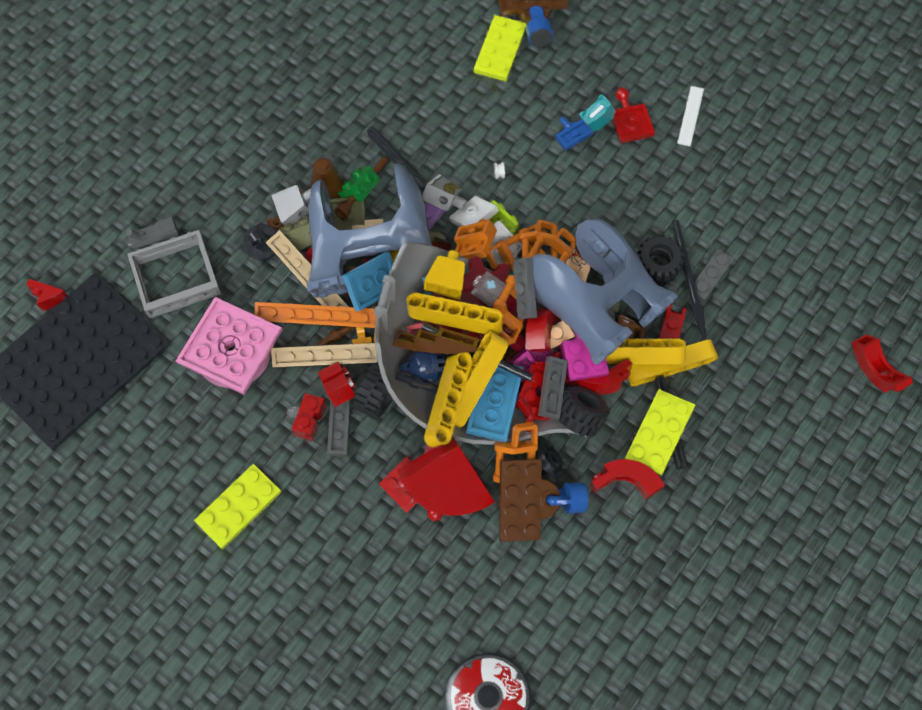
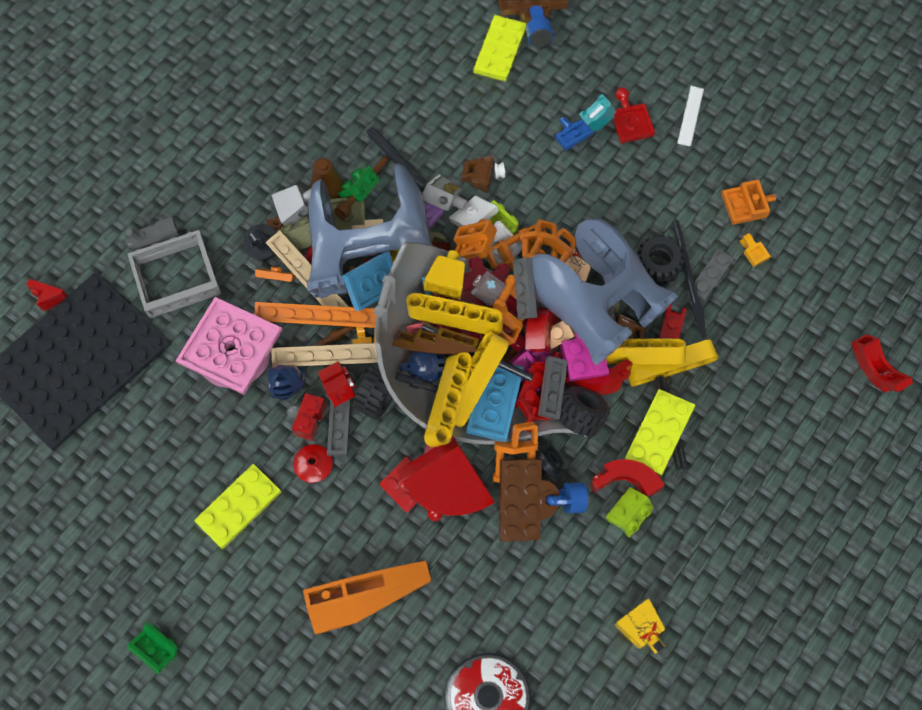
none -> green bracket [127,622,178,675]
none -> orange plate [255,267,296,282]
none -> dark blue helmet [268,365,306,400]
none -> red dish [293,444,333,483]
none -> orange wedge [303,561,431,635]
none -> reddish brown piece [461,156,494,193]
none -> lime bracket [606,487,653,537]
none -> yellow torso [615,599,665,654]
none -> orange plate [721,180,776,225]
none -> light orange plate [740,233,771,267]

